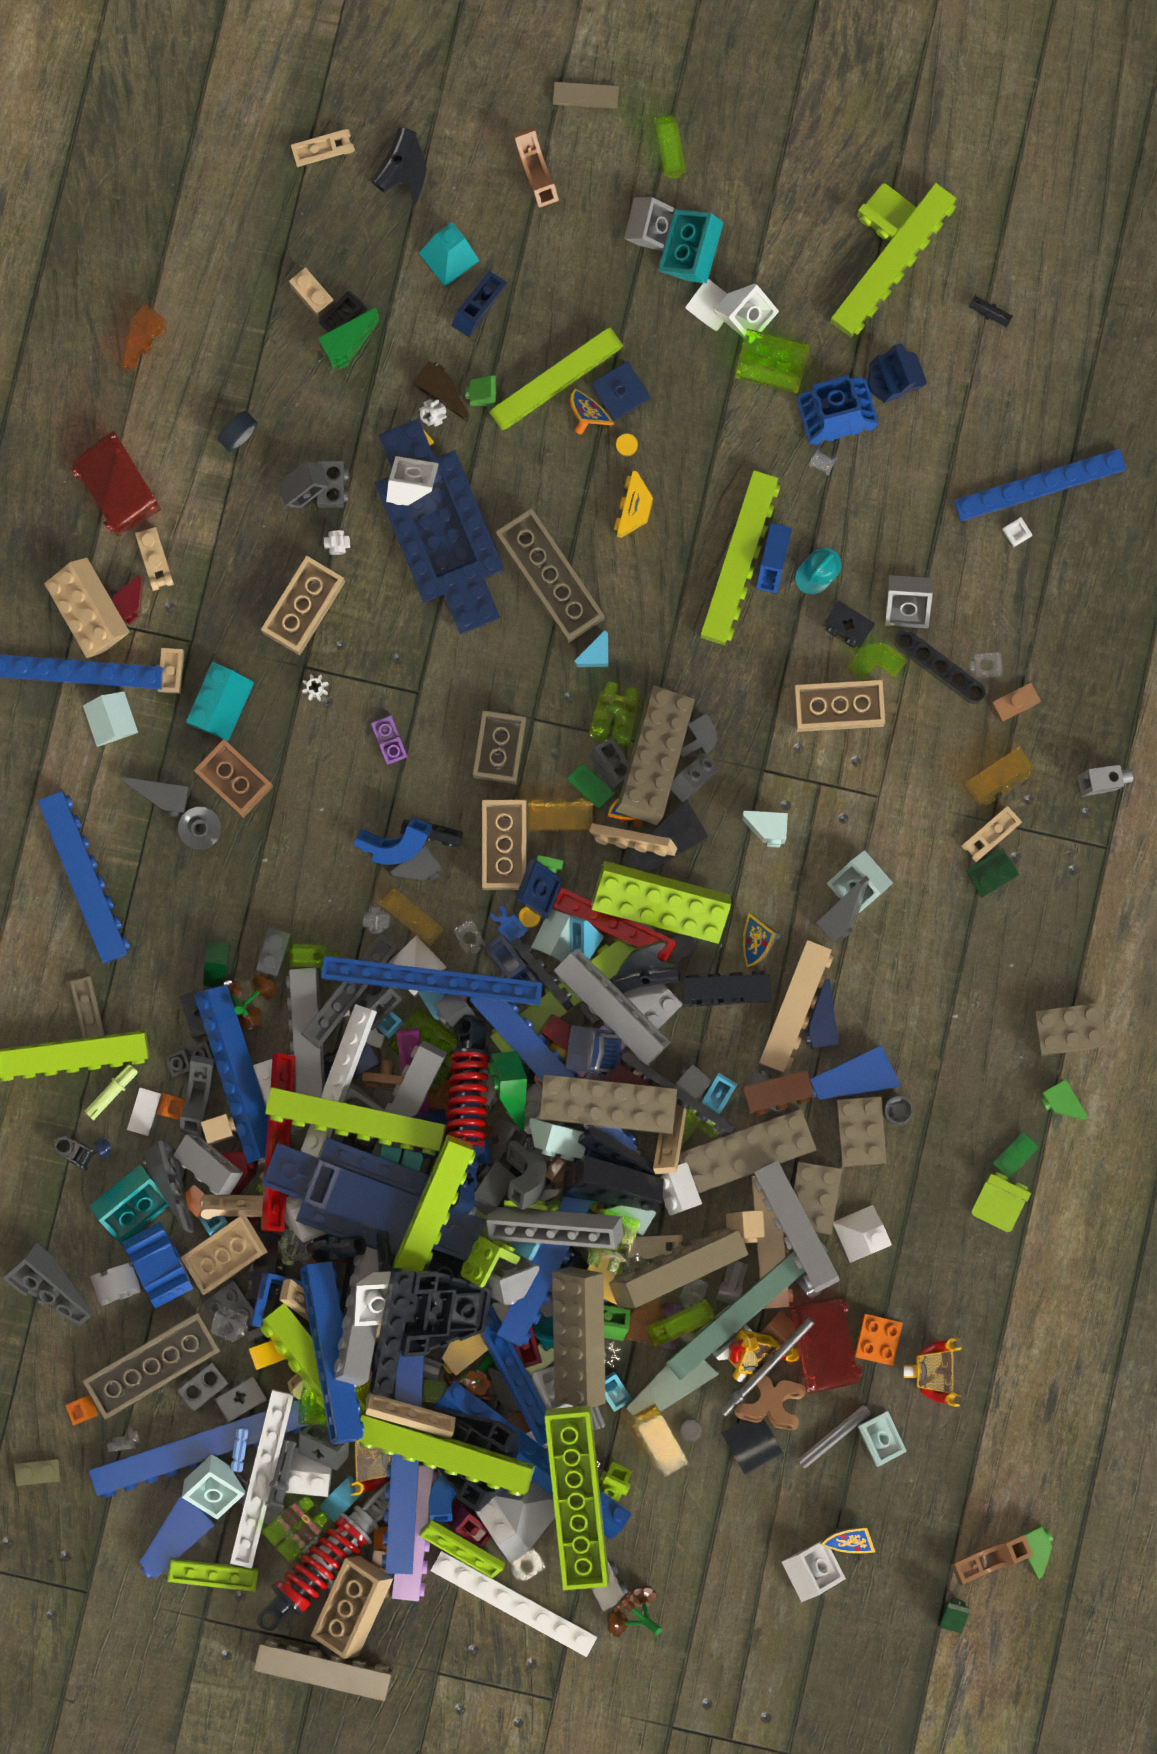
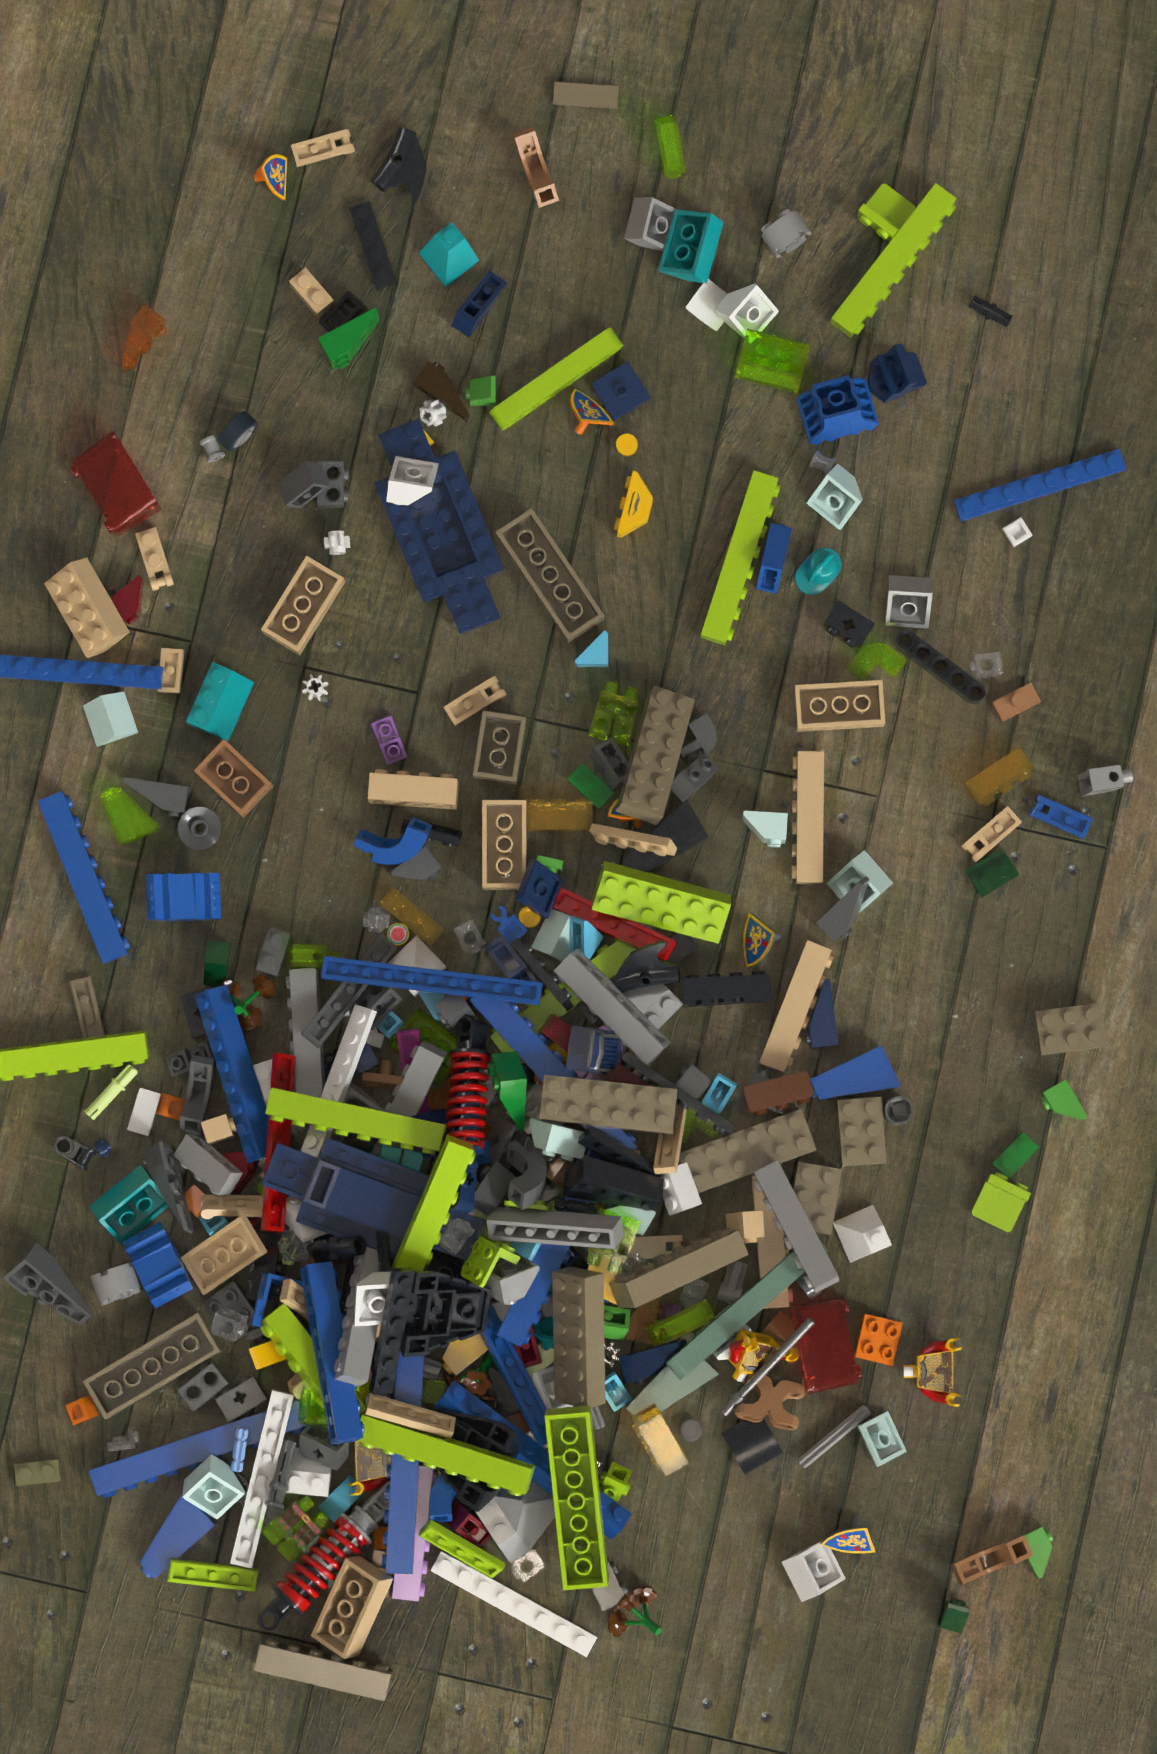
none -> clear neon green slope [100,786,161,846]
none -> blue slope [146,873,221,921]
none -> light grey bush [199,435,225,463]
none -> shield [254,154,287,200]
none -> black plate [349,201,397,290]
none -> tan brick [368,769,459,810]
none -> tile [387,923,409,946]
none -> clear bracket [438,1217,474,1256]
none -> tan plate [443,676,507,726]
none -> black axle [554,1198,598,1214]
none -> dark blue slope [619,1339,687,1385]
none -> light grey brick [761,209,812,258]
none -> tan brick [792,751,824,884]
none -> light aqua slope [806,464,863,530]
none -> blue plate [1028,794,1093,840]

